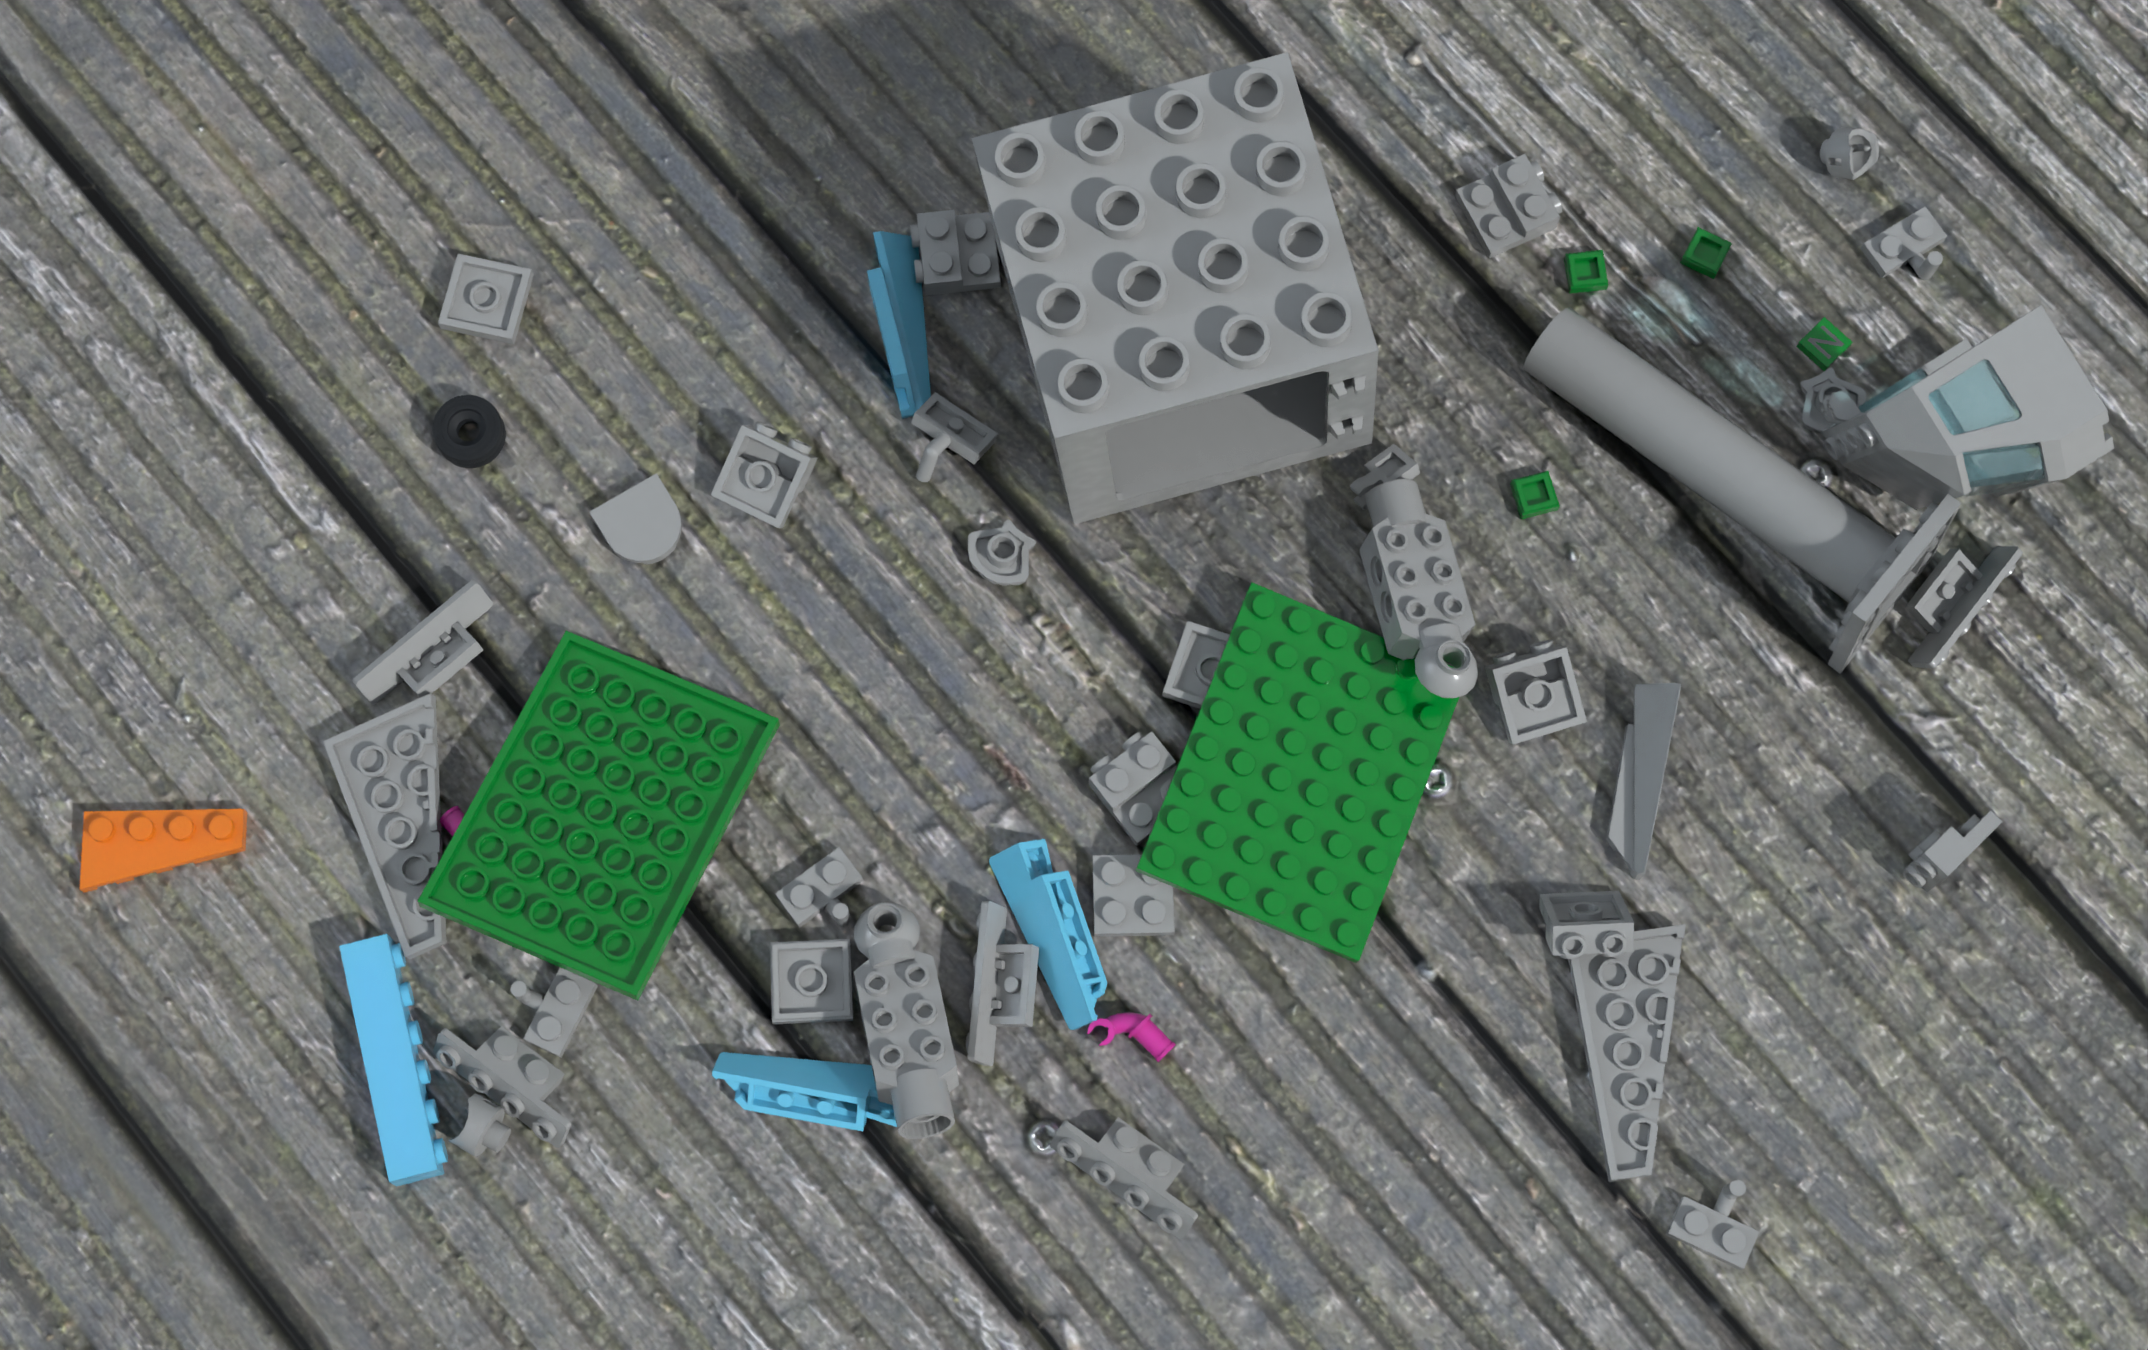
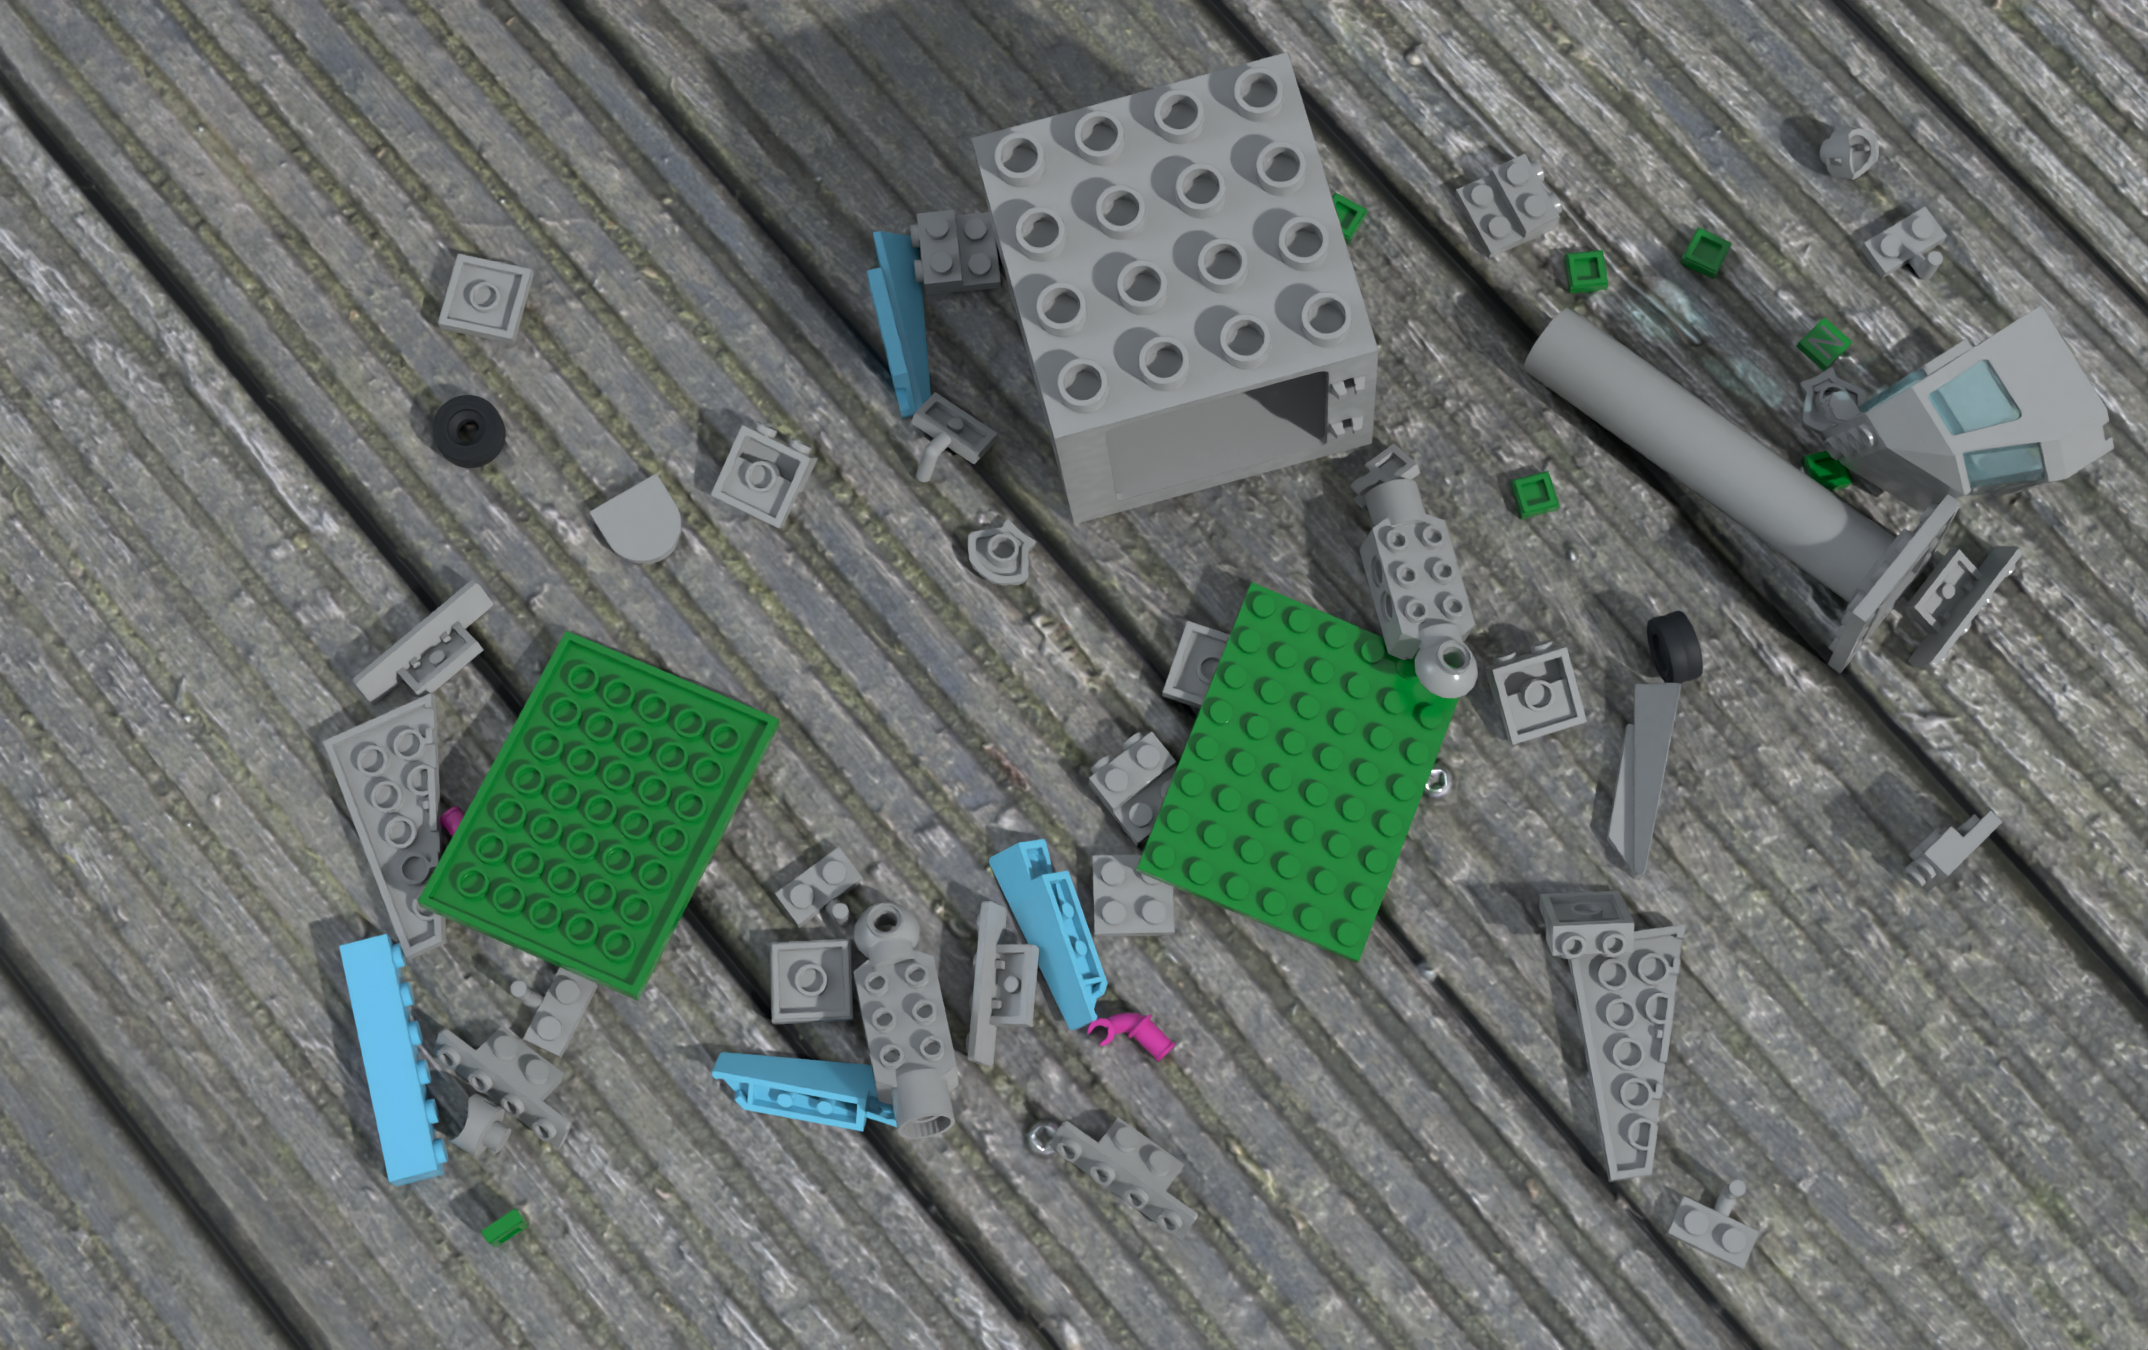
orange wing [79,809,247,893] -> none
none -> green tile [481,1208,529,1247]
none -> green tile [1332,192,1368,245]
none -> black tyre [1647,611,1703,684]
none -> green tile [1801,451,1851,491]

